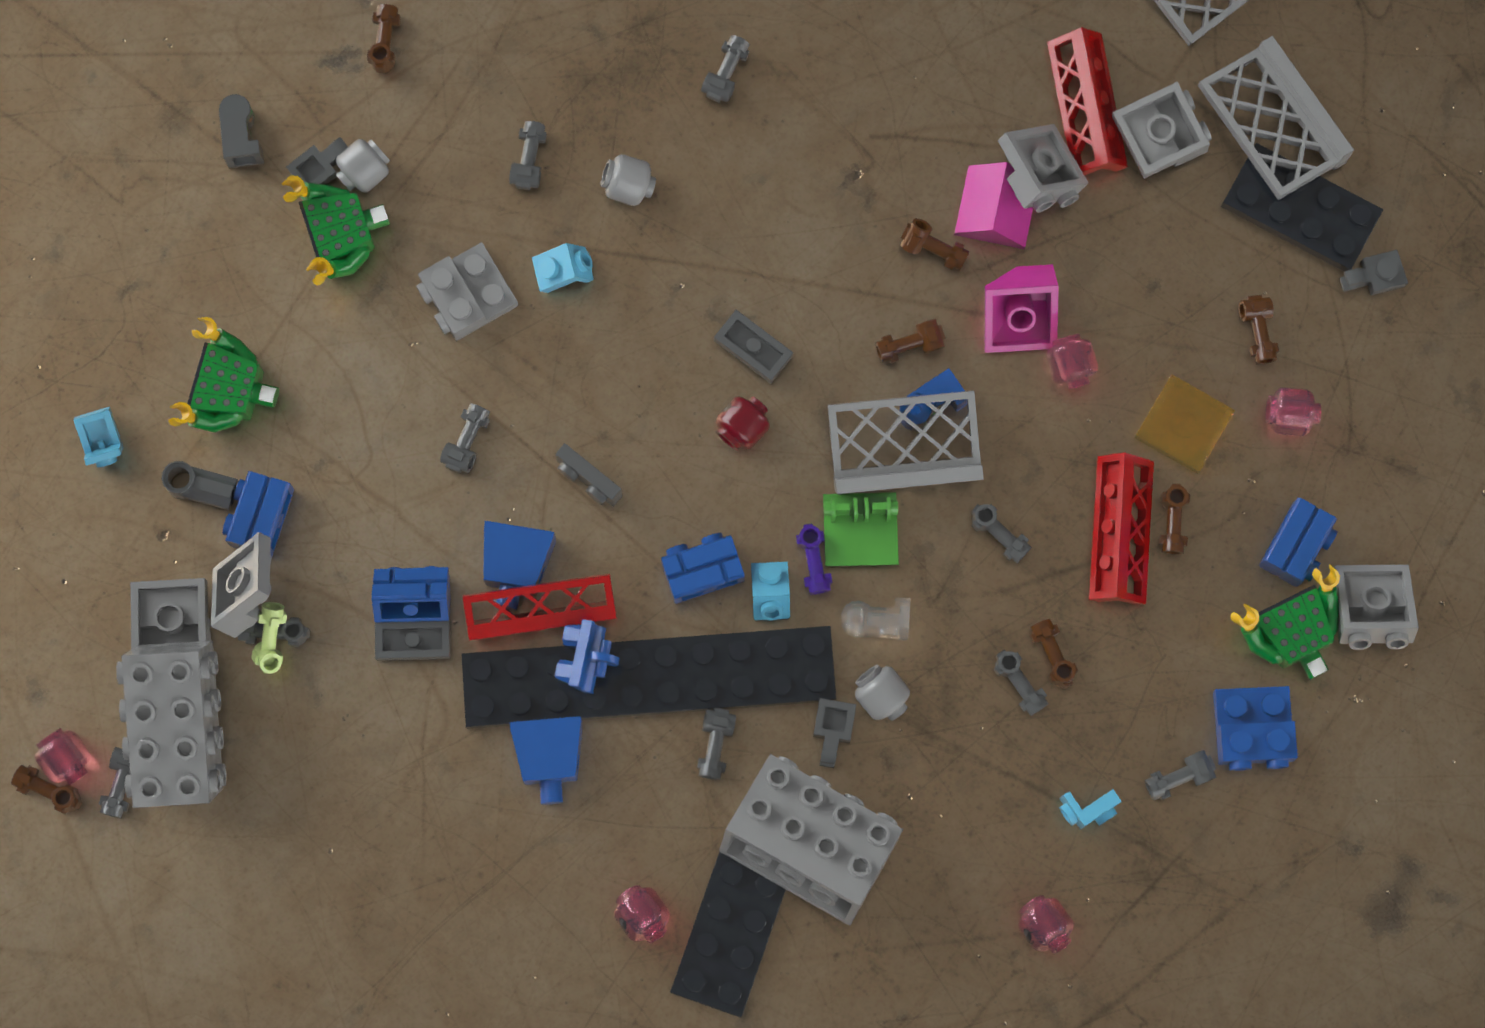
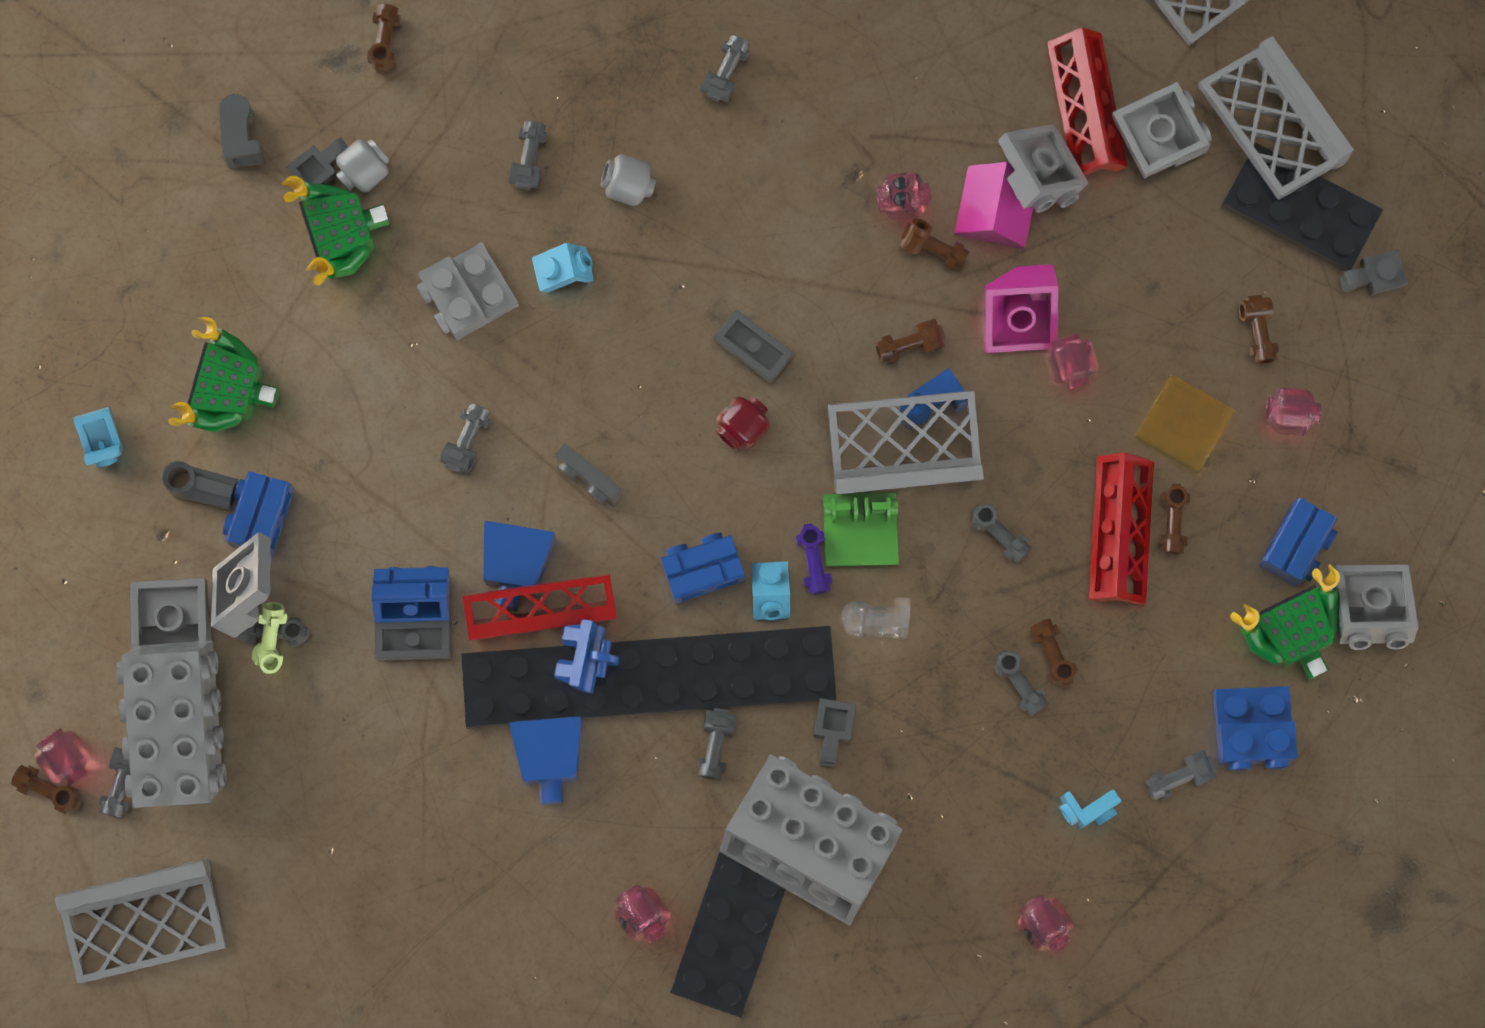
light grey head [855,665,910,721] -> none
none -> light grey fence [54,858,227,984]
none -> clear pink head [877,172,931,220]

